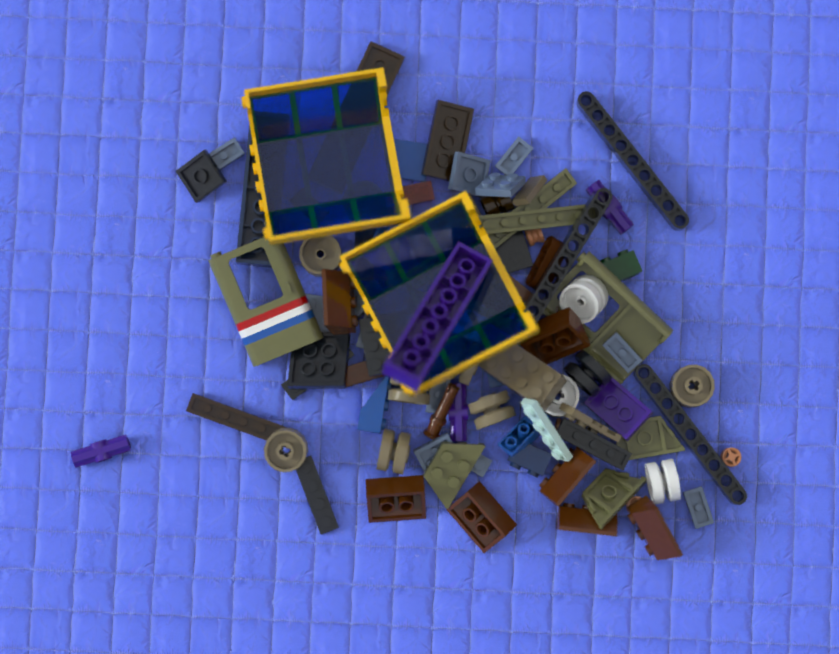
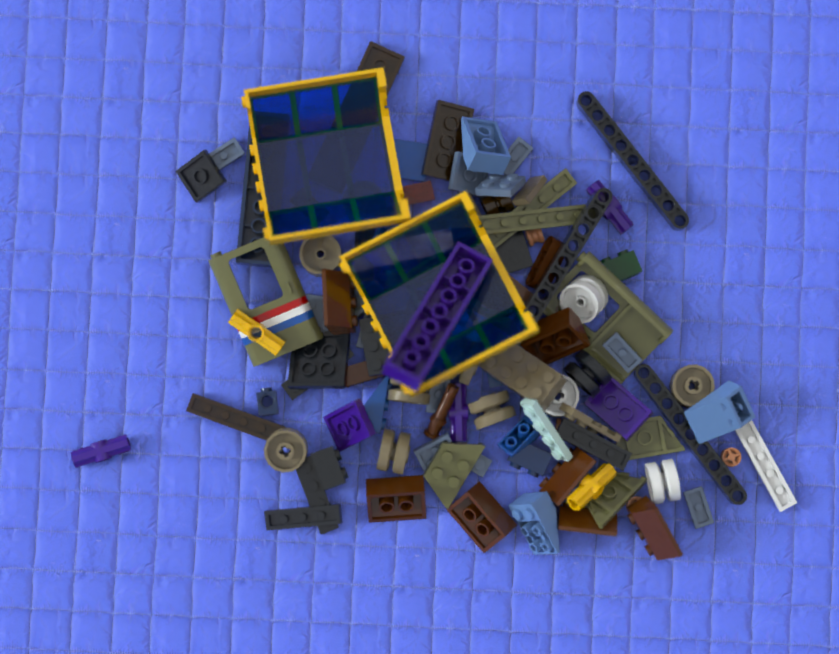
none -> yellow piece [228,309,286,356]
none -> dark blue brick [256,387,279,416]
none -> black plate [264,504,343,530]
none -> black brick [310,446,348,491]
none -> dark purple plate [323,398,376,452]
none -> medium blue slope [461,116,511,175]
none -> medium blue slope [508,491,560,555]
none -> yellow piece [567,463,617,511]
none -> medium blue slope [684,380,755,444]
none -> white plate [735,420,797,512]

